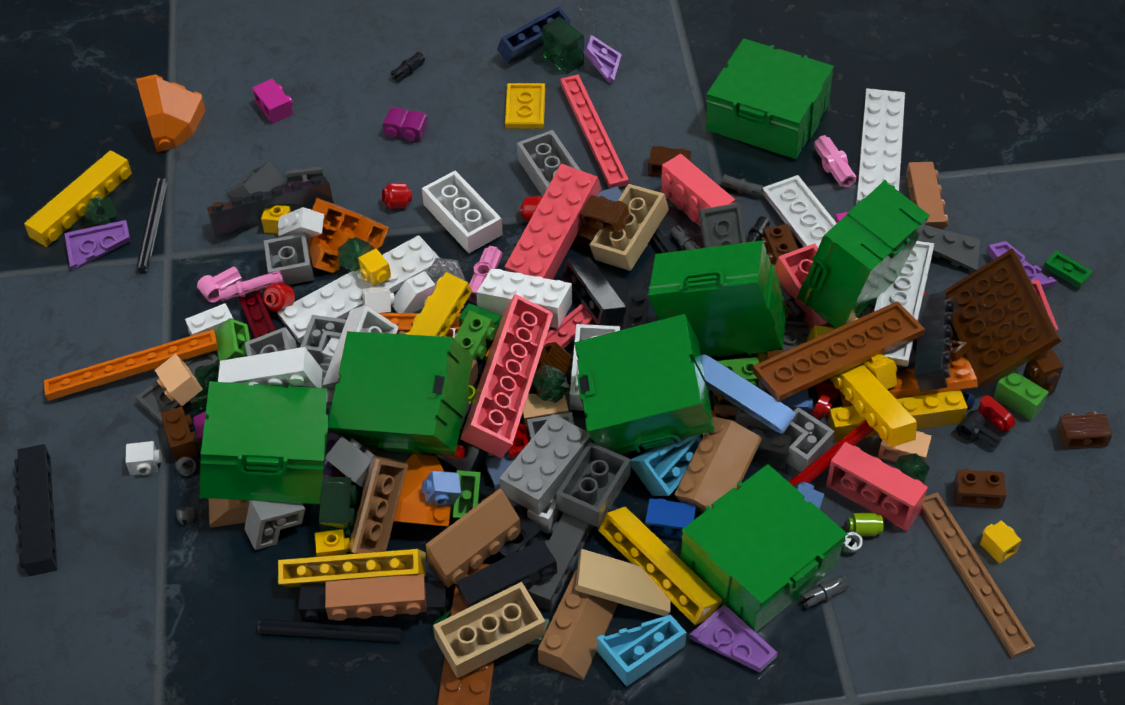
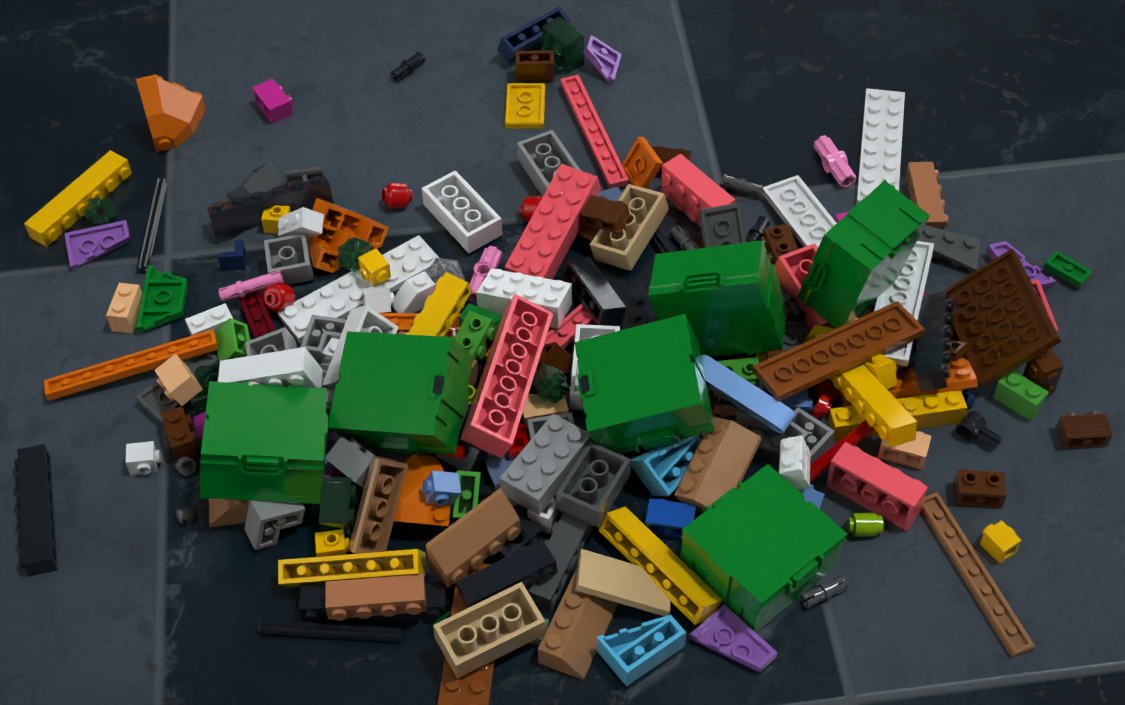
bright pink piece [197,266,243,303] -> none
magenta brick [382,108,428,141] -> none
green piece [706,38,834,159] -> none
white hinge [843,532,862,553] -> none
clear green brick [894,453,930,484] -> none
red plate [977,395,1016,432] -> none
none -> light nougat brick [106,283,142,333]
none -> green wing [136,265,188,333]
none -> dark blue panel [218,240,247,271]
none -> reddish brown brick [516,50,554,81]
none -> orange plate [622,137,663,189]
none -> white brick [779,436,811,490]

